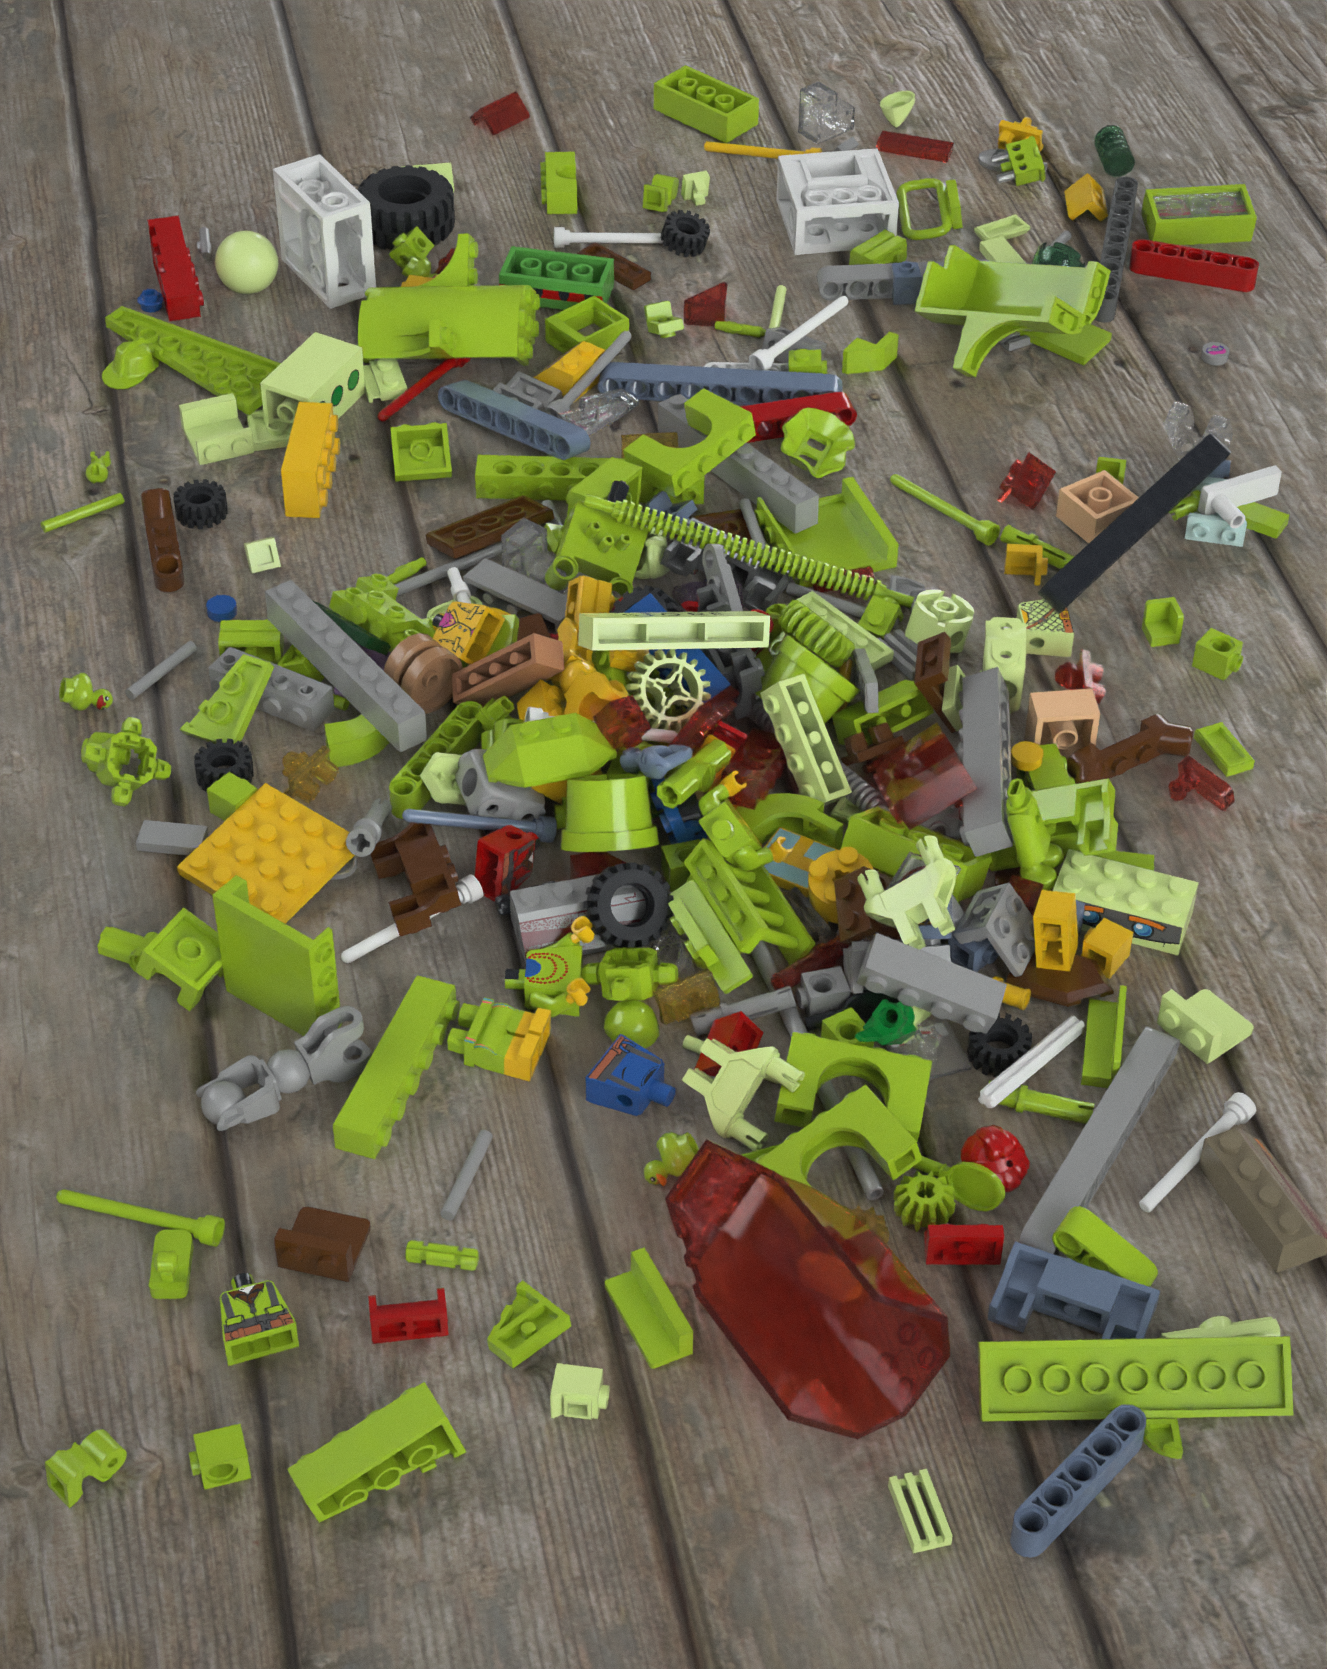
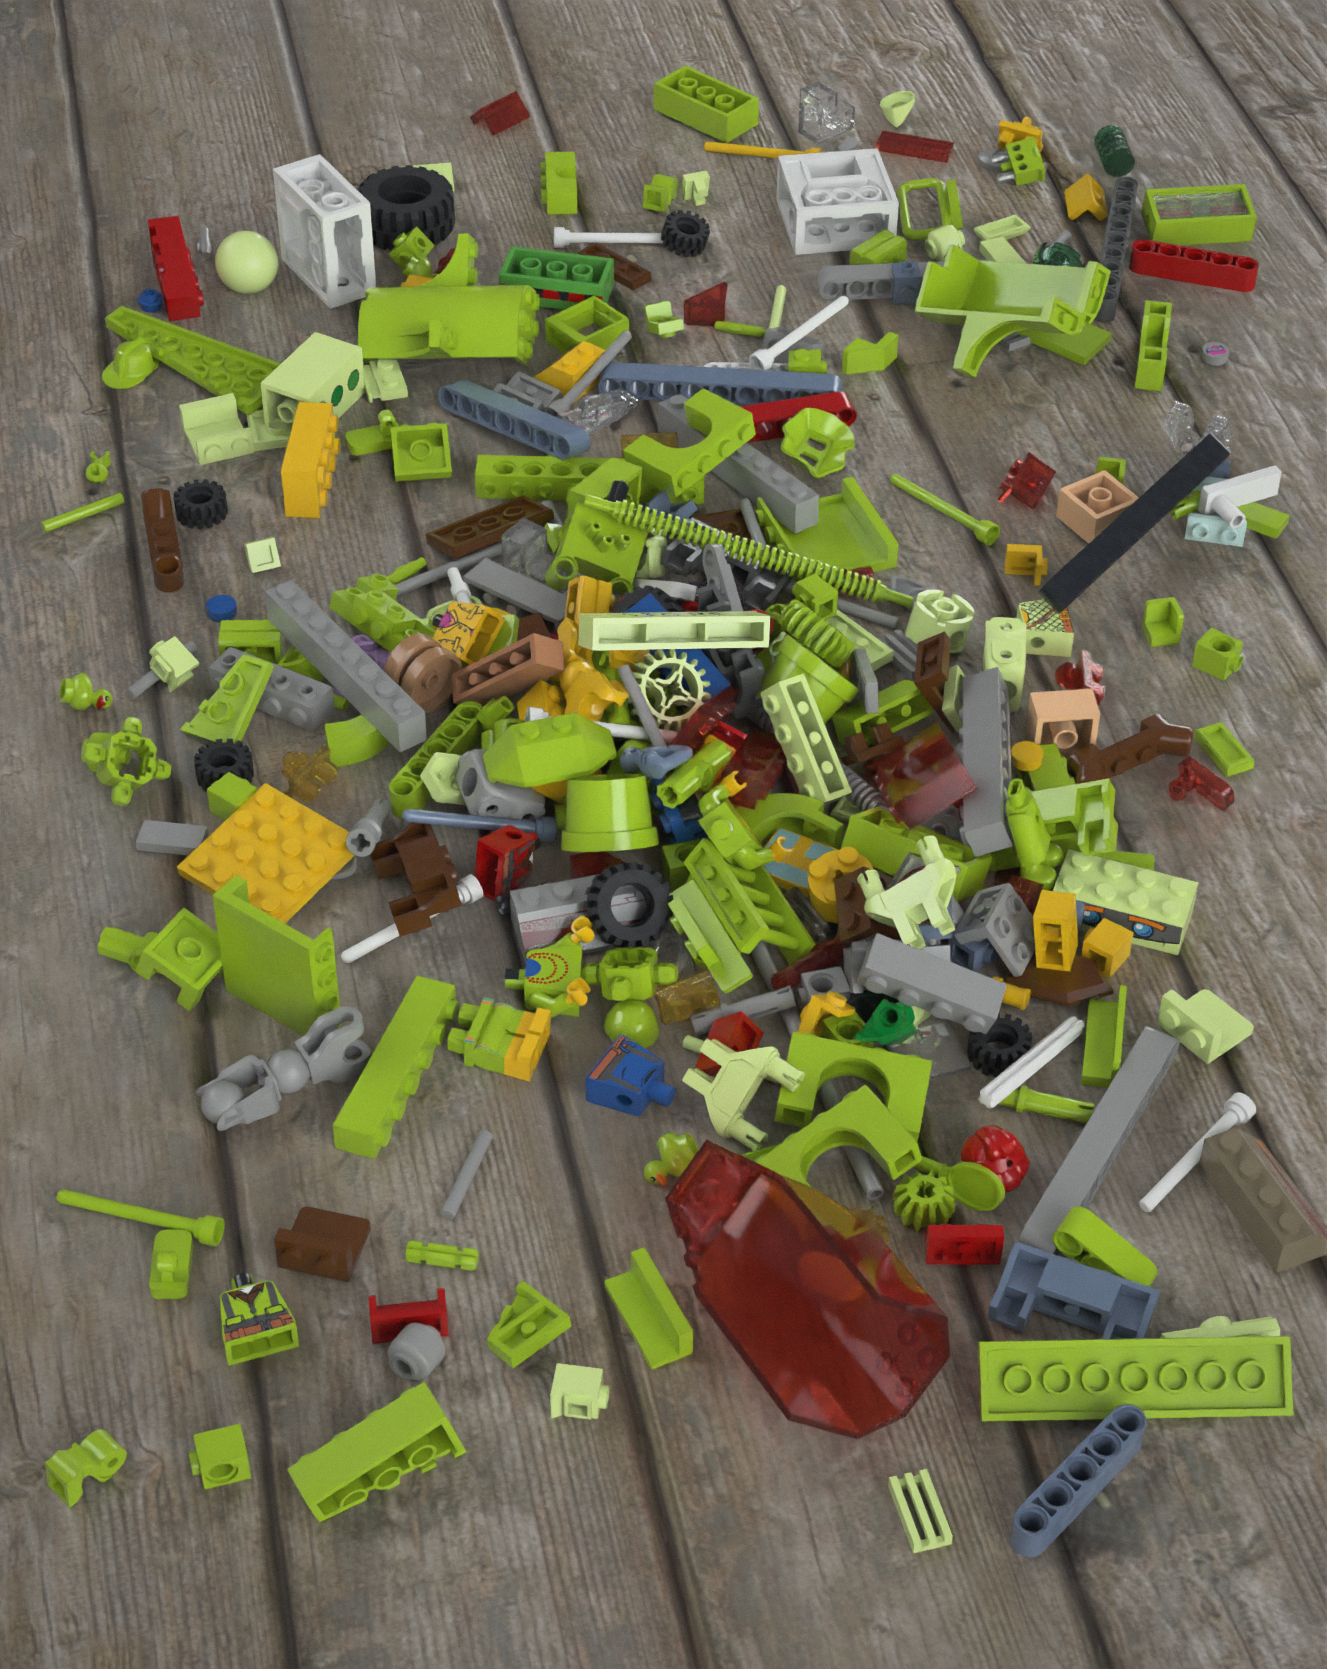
dark green tile [312,600,391,655] -> none
red piece [377,358,471,422] -> none
clear red brick [593,695,651,749] -> none
lime bracket [858,595,904,640] -> none
lime pin [1000,525,1075,569] -> none
lime tile [1143,1418,1183,1459] -> none
none -> yellowish green window [149,636,199,693]
none -> lime piece [345,410,399,456]
none -> light grey head [388,1323,445,1381]
none -> light grey bar [617,665,667,746]
none -> white beam [632,579,697,602]
none -> lime brick [792,573,838,621]
none -> yellow bracket [797,991,855,1037]
none -> yellowish green head [925,225,965,262]
none -> lime arch [1135,300,1172,391]

